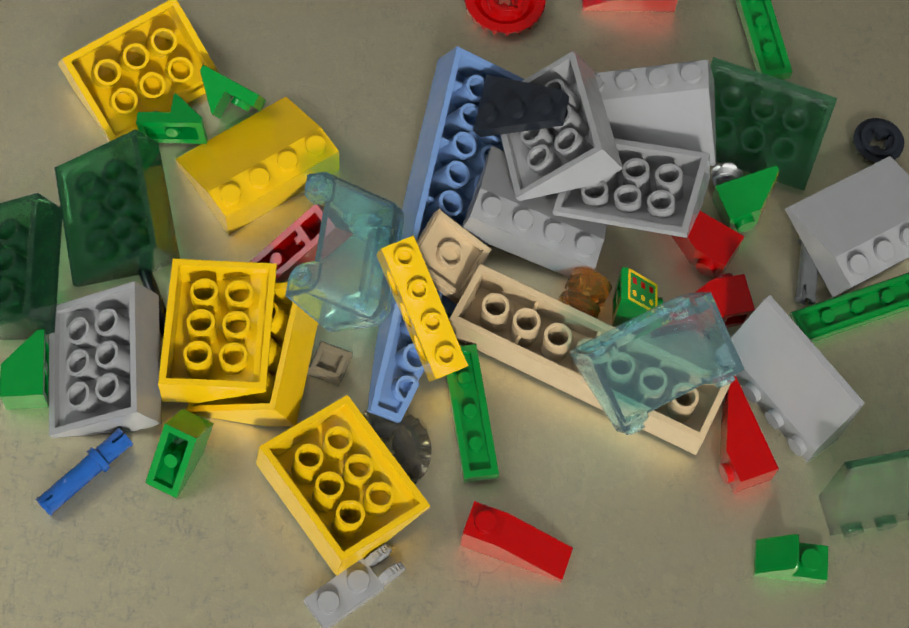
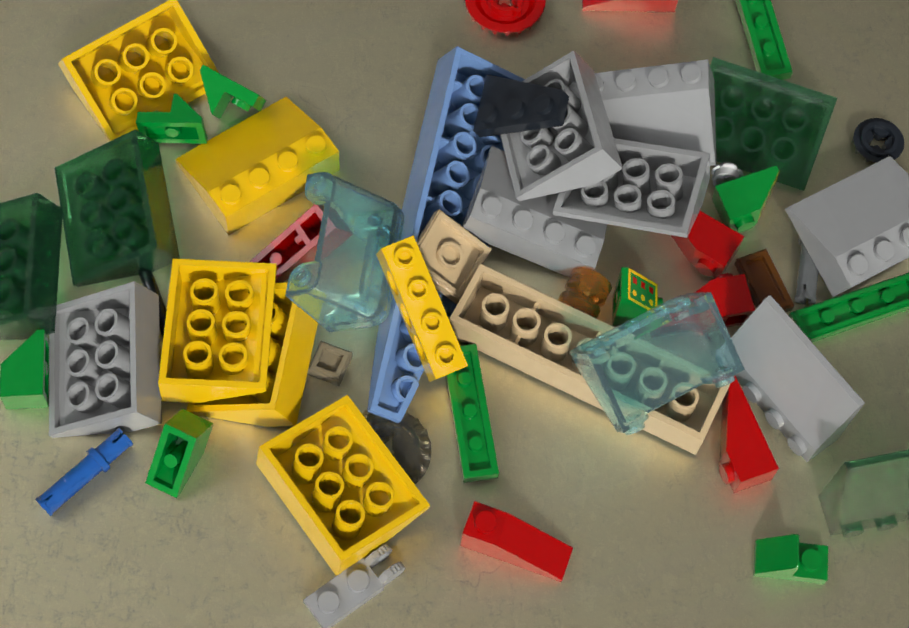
none -> reddish brown tile [734,249,795,312]

